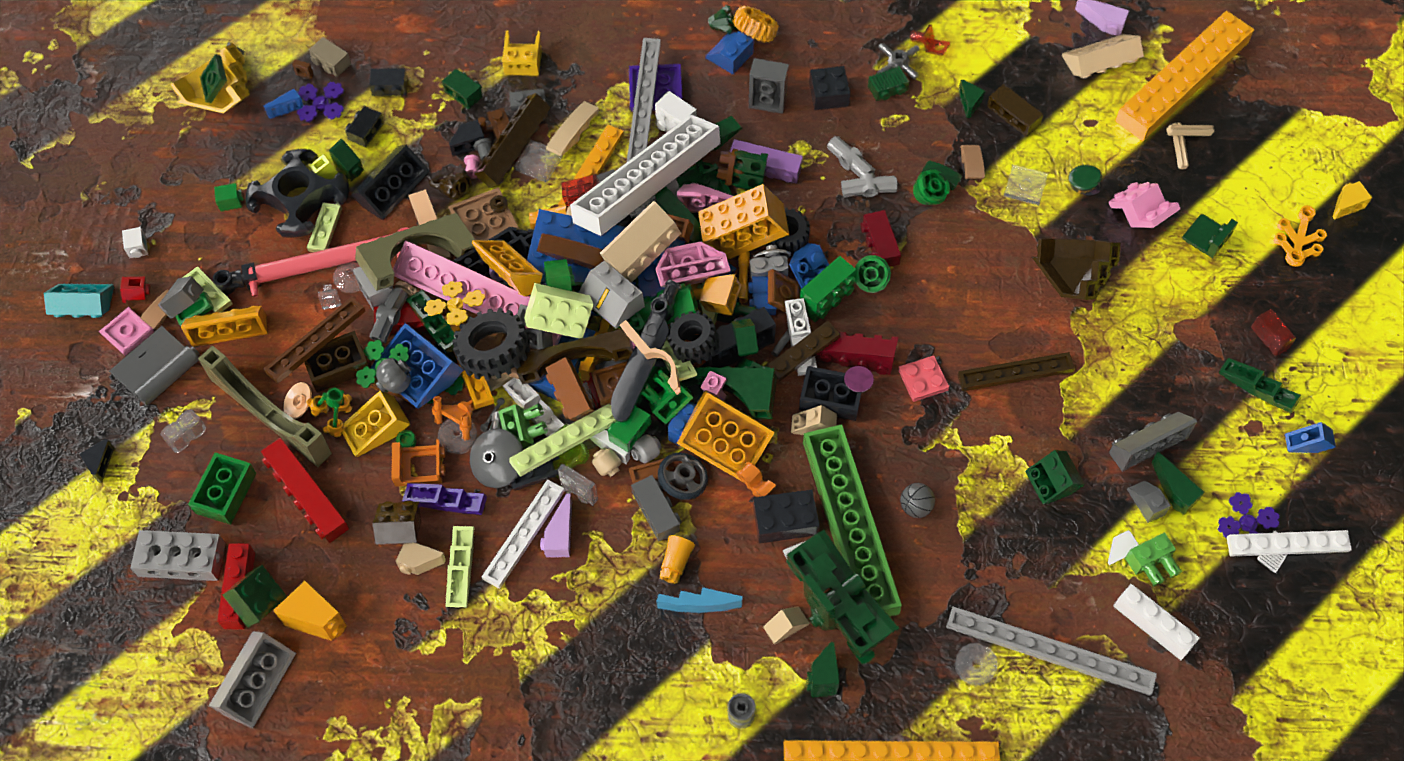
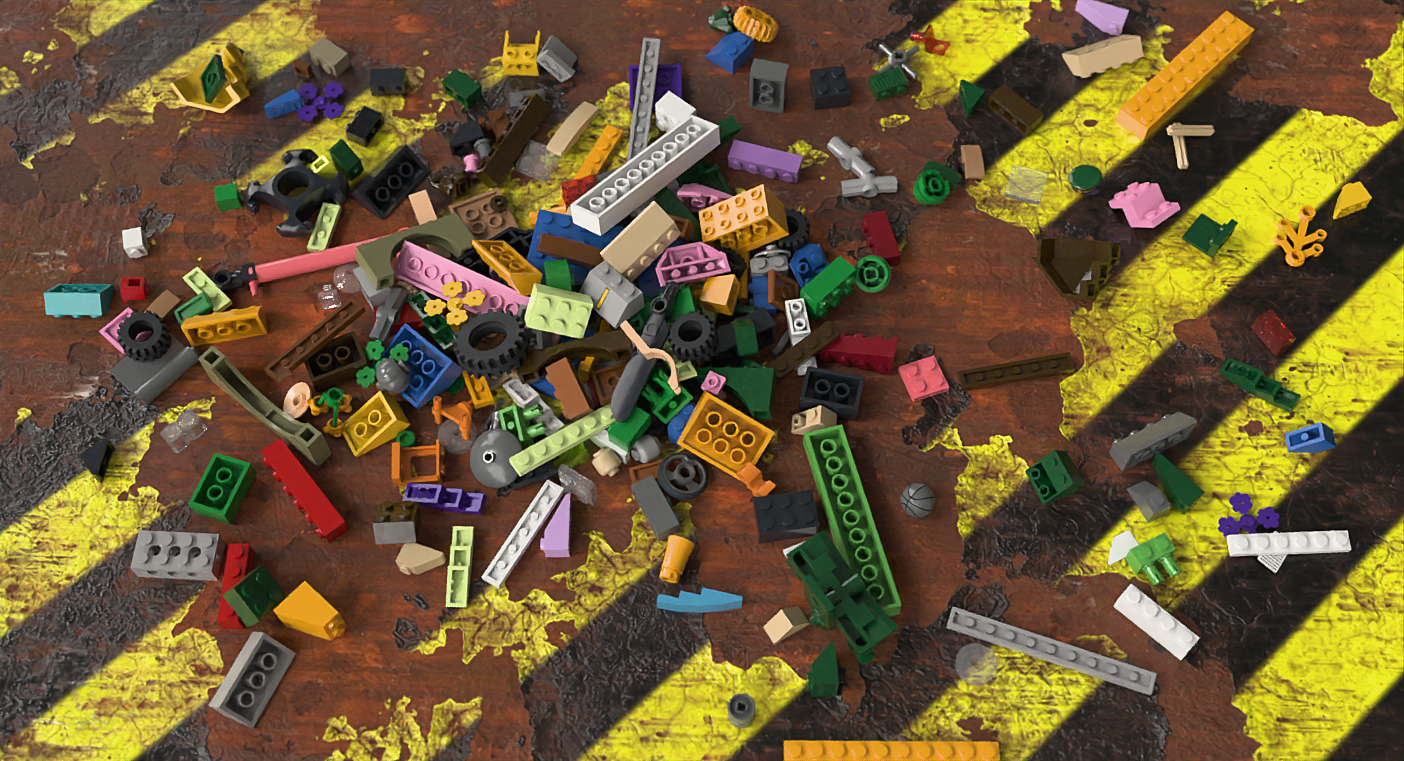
dark grey slope [158,276,204,318] -> none
dark green hips [717,148,768,190] -> none
flat silver sticker [844,366,873,392] -> none
none -> black tyre [117,310,171,363]
none -> light grey bracket [536,35,577,83]
none -> black tyre [719,247,747,279]

